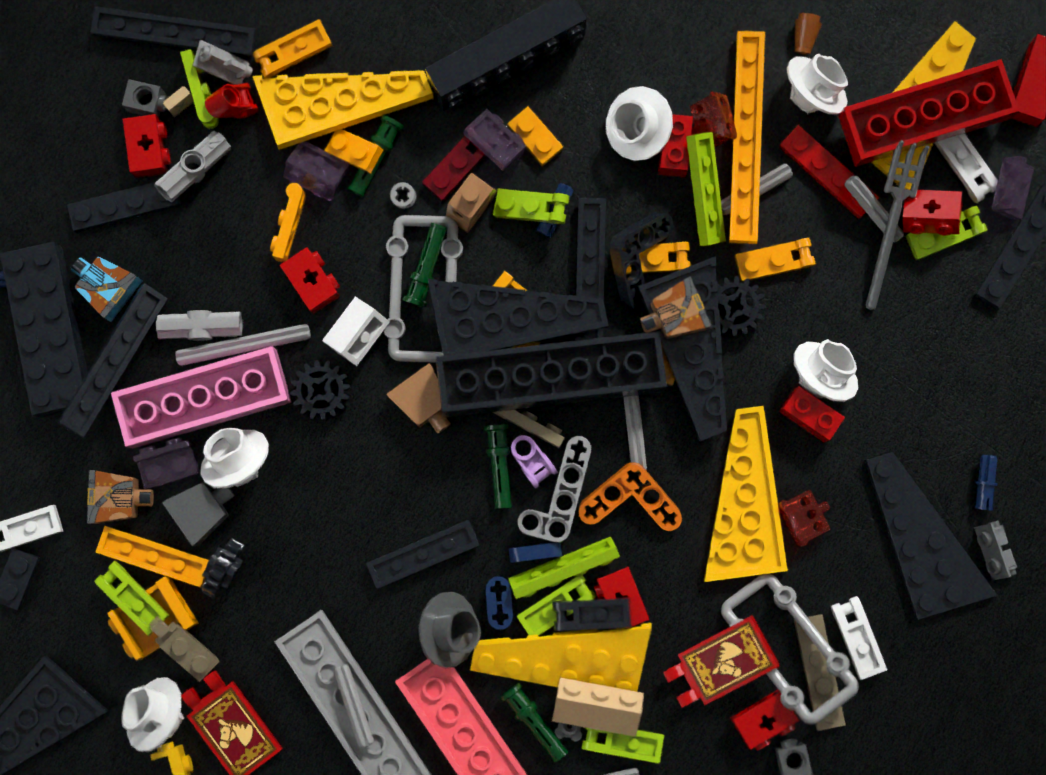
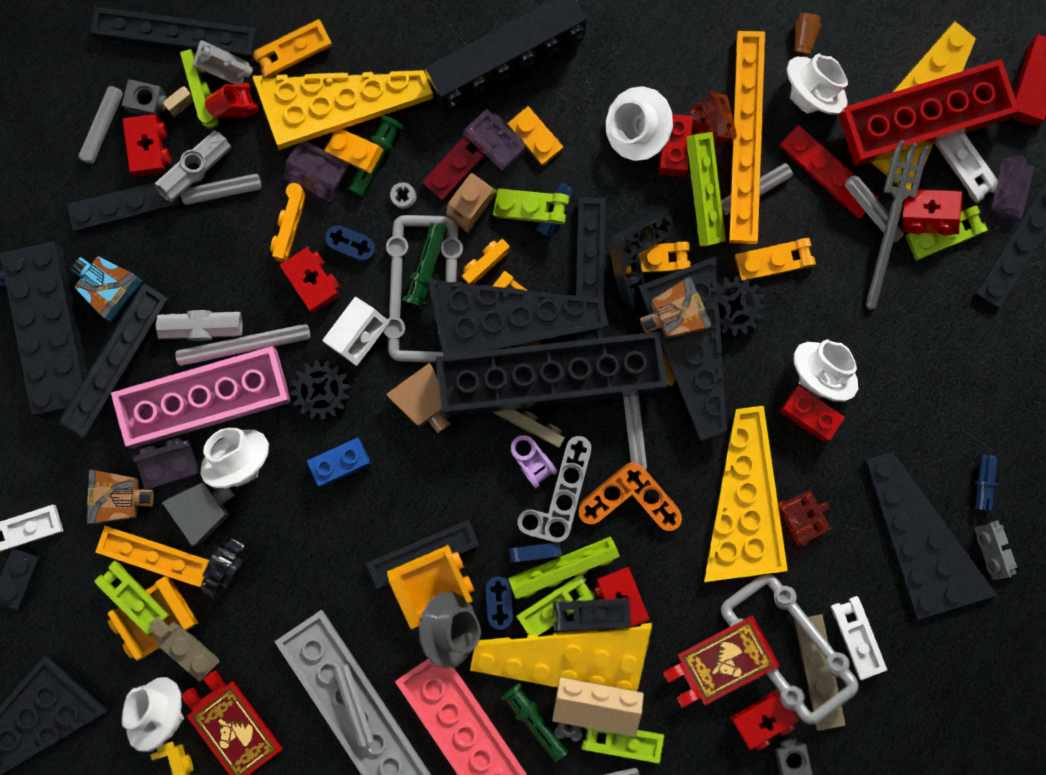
dark green pin [484,424,512,509] -> none
none -> light grey axle [79,86,123,164]
none -> light grey axle [181,174,261,205]
none -> blue brick [307,438,372,488]
none -> dark blue beam [325,225,376,262]
none -> light orange panel [387,545,474,629]
none -> light orange plate [462,239,510,285]

